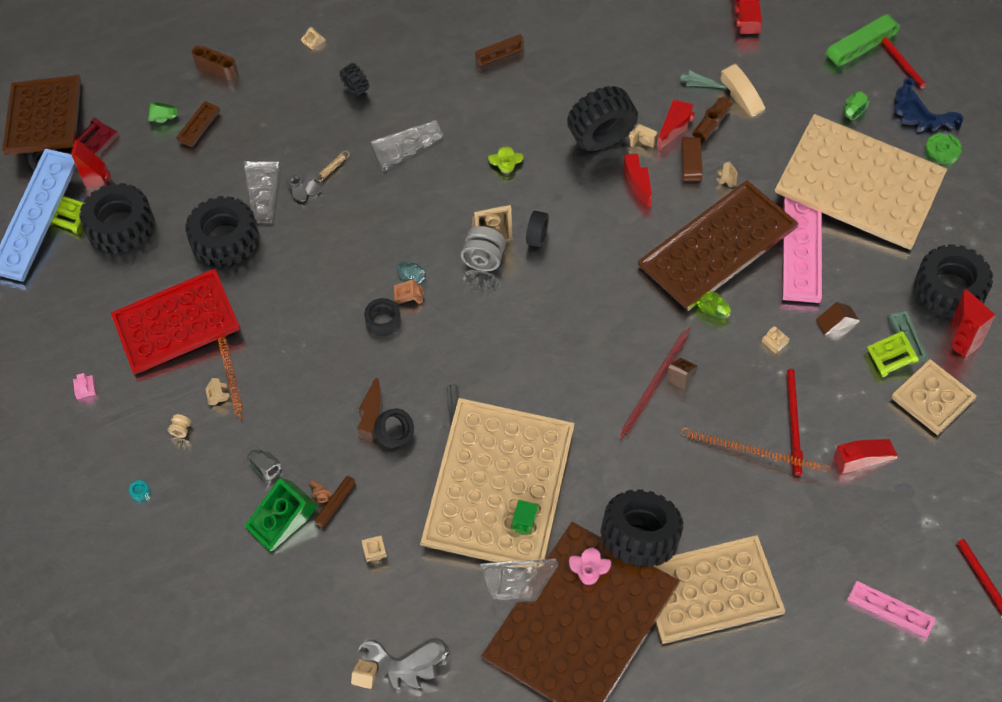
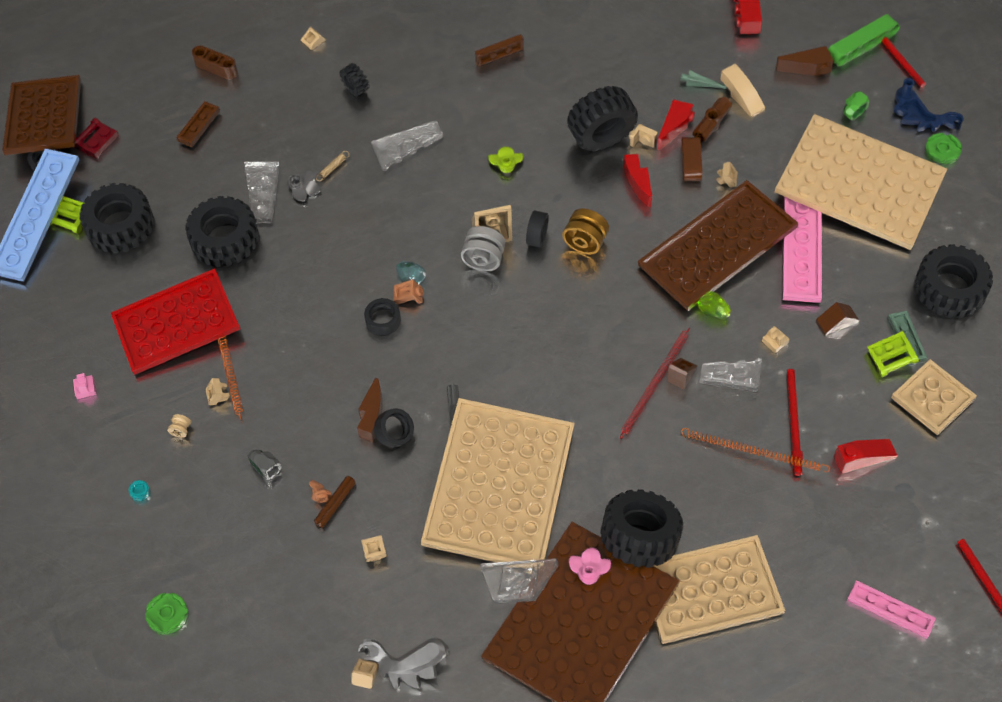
red slope [71,140,111,188] -> none
bright green rock [148,102,178,123] -> none
green slope [244,478,318,551] -> none
green brick [511,499,538,535] -> none
red slope [950,289,995,358] -> none
none -> bright green tile [145,593,188,634]
none -> pearl gold wheel [562,208,609,255]
none -> clear wing [699,358,762,392]
none -> reddish brown slope [775,46,833,76]

